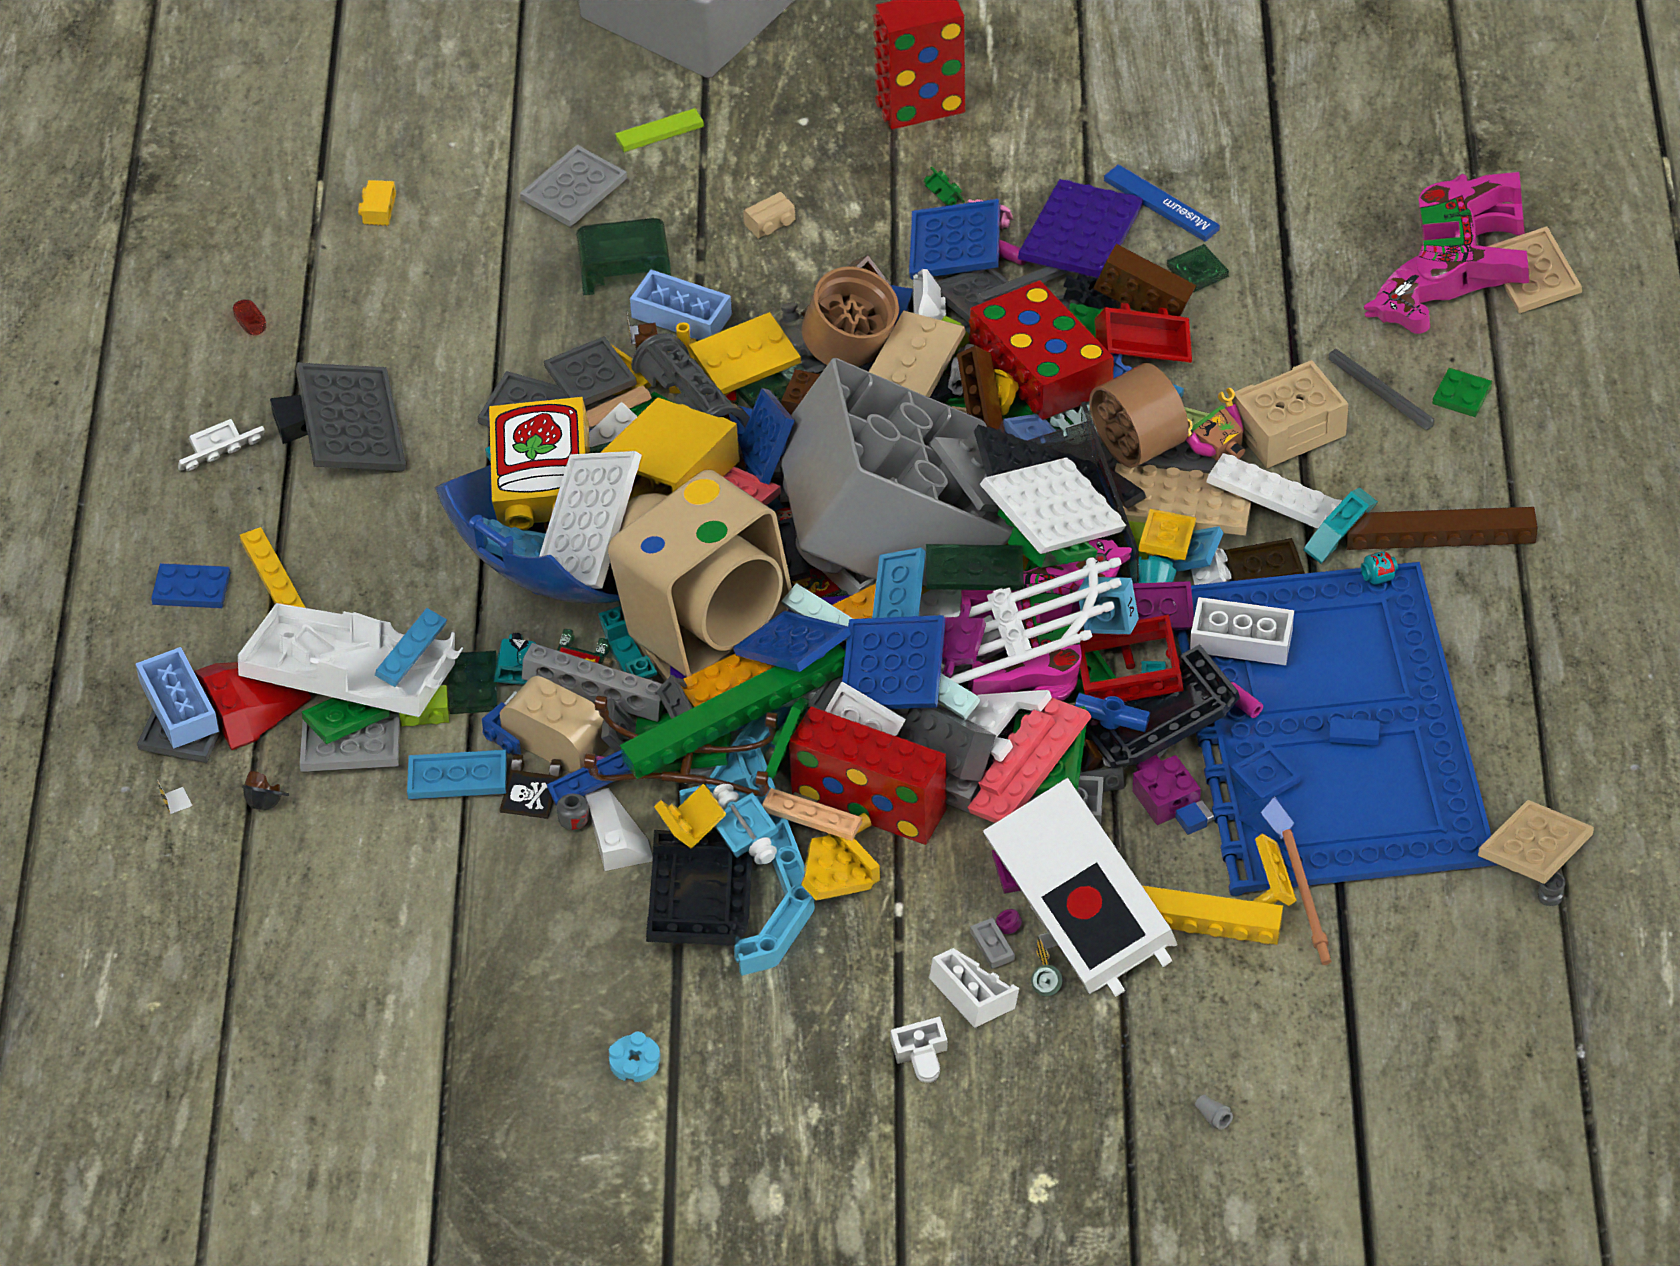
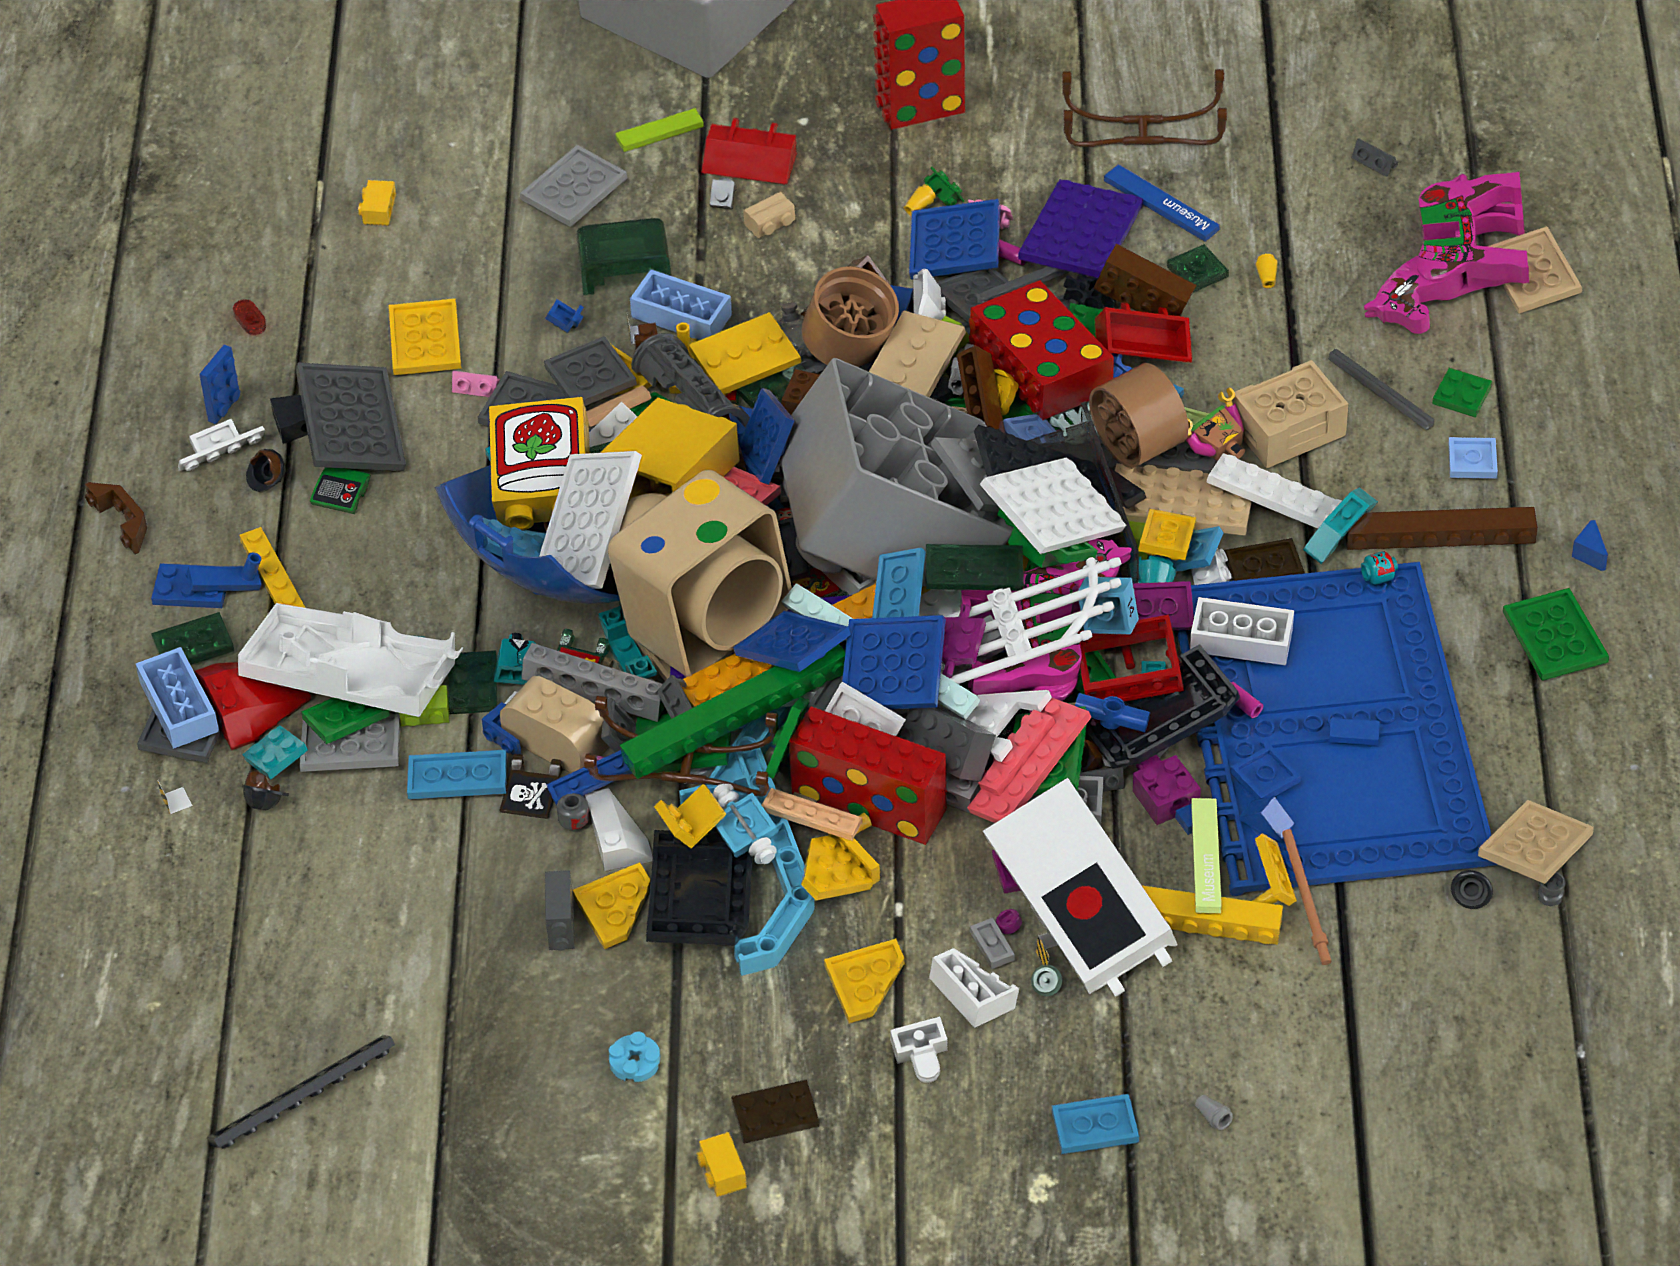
dark azure plate [375,608,447,687] -> none
none -> reddish brown slope [85,482,147,555]
none -> clear green plate [151,612,234,665]
none -> blue piece [187,552,262,591]
none -> blue plate [199,345,240,424]
none -> black plate [207,1035,395,1149]
none -> teal plate [242,725,308,780]
none -> black piece [246,449,286,492]
none -> slope [310,467,371,514]
none -> yellow plate [389,298,462,375]
none -> bright pink hinge [452,371,500,397]
none -> blue bracket [545,299,584,333]
none -> dark grey brick [545,870,574,951]
none -> yellow plate [572,862,651,949]
none -> yellow brick [696,1132,747,1197]
none -> red piece [702,117,797,184]
none -> bracket [710,177,737,209]
none -> dark brown plate [731,1079,820,1144]
none -> yellow plate [824,939,904,1023]
none -> yellow cone [904,185,936,216]
none -> dark azure plate [1052,1094,1139,1154]
none -> reddish brown bar [1062,69,1227,147]
none -> yellowish green tile [1191,798,1221,913]
none -> yellow cone [1255,254,1278,288]
none -> dark grey hinge [1351,138,1398,177]
none -> light blue plate [1448,437,1498,479]
none -> hat [1451,870,1493,909]
none -> green plate [1503,588,1609,681]
none -> blue slope [1572,520,1608,571]

